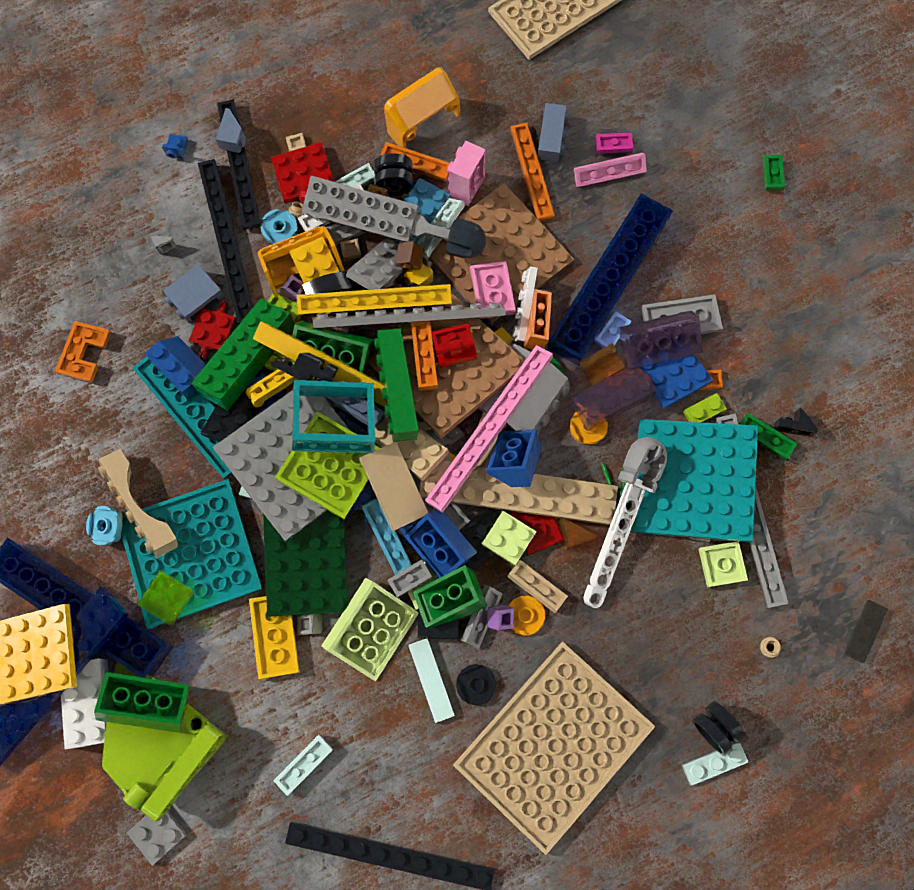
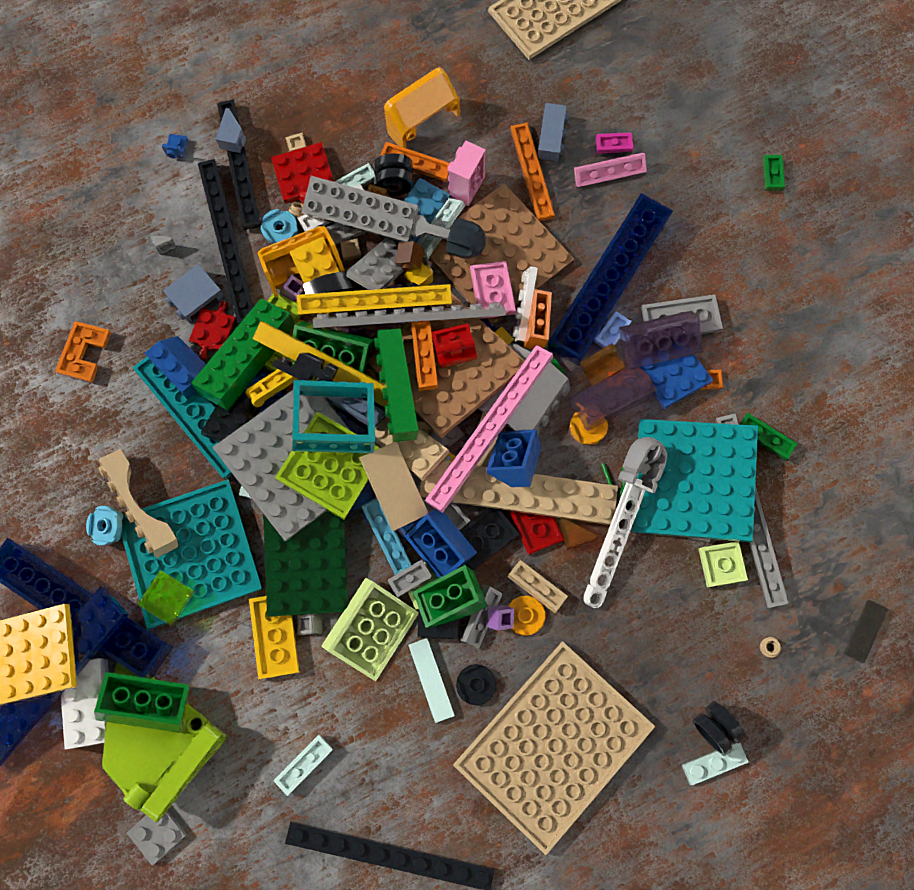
yellowish green plate [482,511,536,565] -> none
lime plate [683,393,727,423] -> none
black slope [774,408,818,437] -> none

